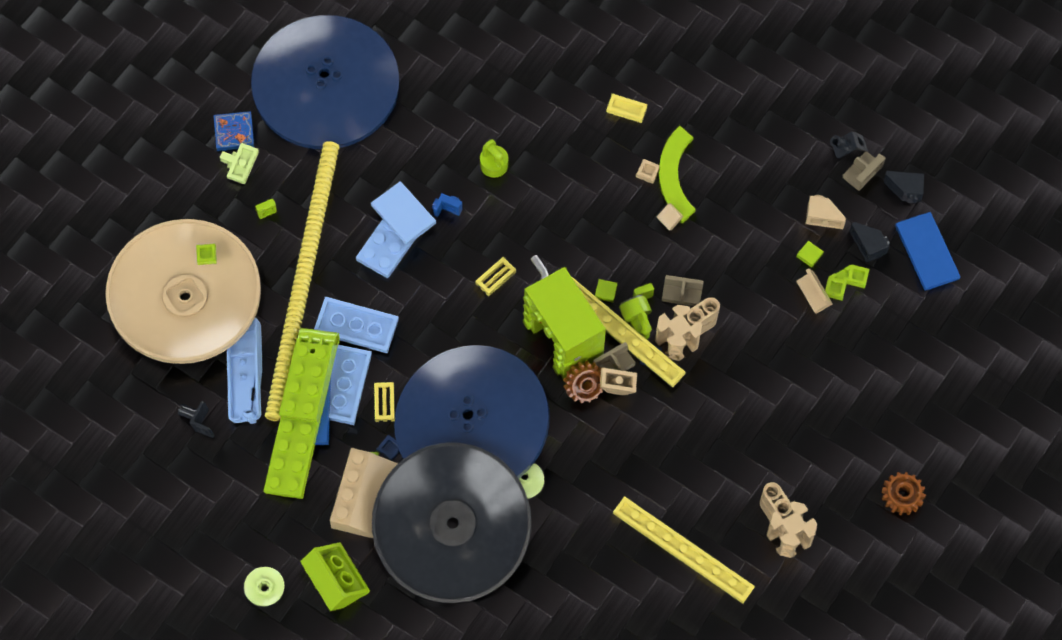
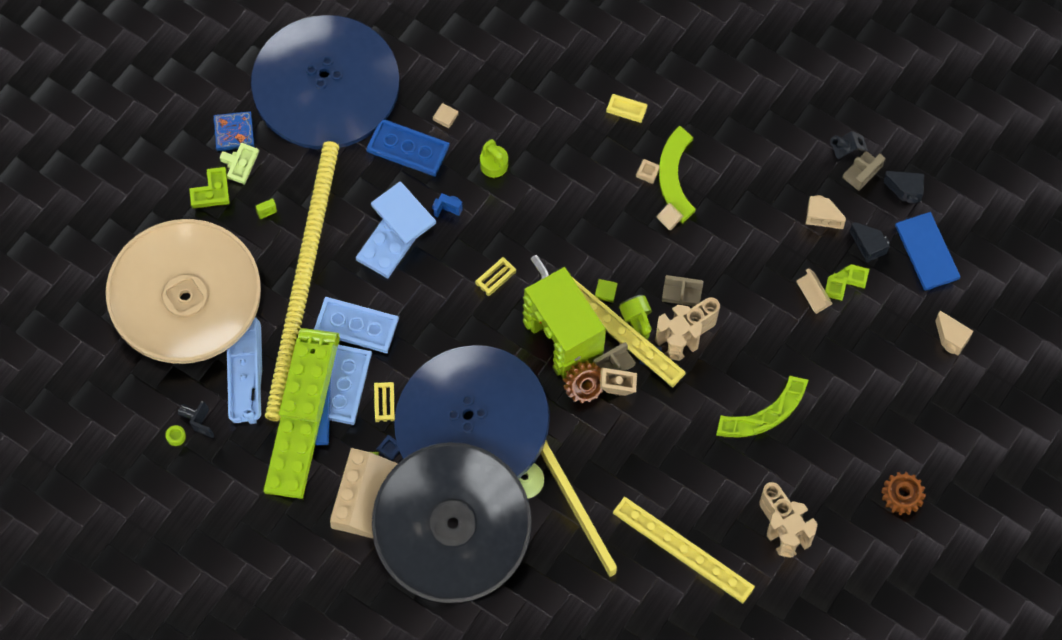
lime tile [196,244,217,265] -> none
yellowish green dish [244,567,284,606] -> none
lime slope [301,543,370,611] -> none
lime tile [633,283,654,299] -> none
lime tile [797,241,824,267] -> none
none -> lime tile [166,425,186,446]
none -> lime plate [190,167,230,208]
none -> blue tile [366,119,449,177]
none -> tan tile [433,103,458,128]
none -> light yellow tile [540,441,617,577]
none -> lime tile [716,376,808,437]
none -> tan slope [936,311,973,355]

